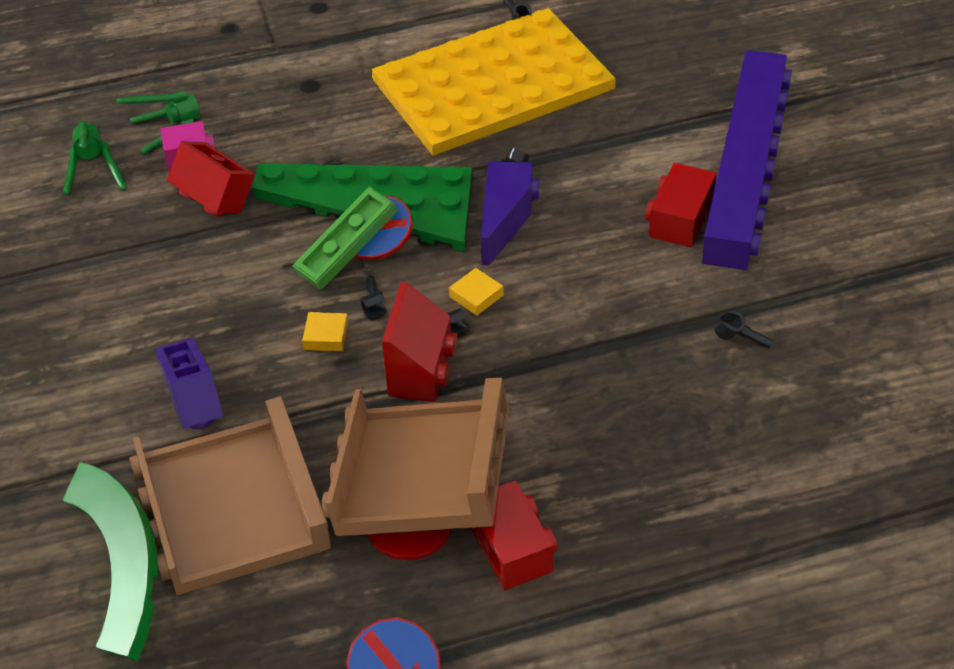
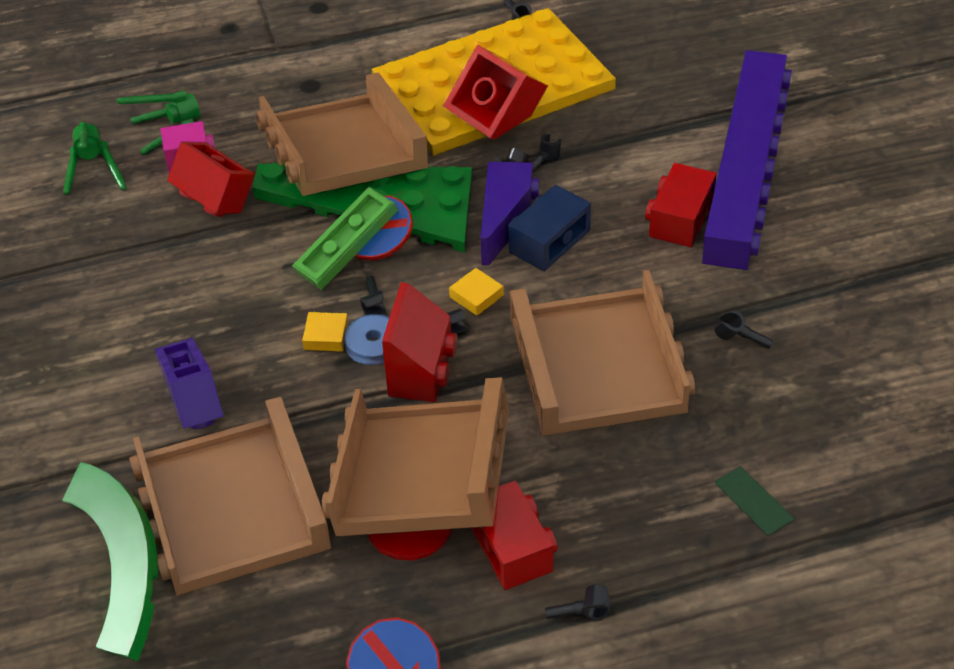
none -> medium nougat panel [255,72,428,196]
none -> medium blue piece [344,314,389,365]
none -> red slope [443,44,548,140]
none -> dark blue brick [508,185,591,272]
none -> medium nougat panel [510,270,695,436]
none -> black hand [531,133,562,173]
none -> black hand [545,584,610,621]
none -> dark green sticker [714,466,794,536]

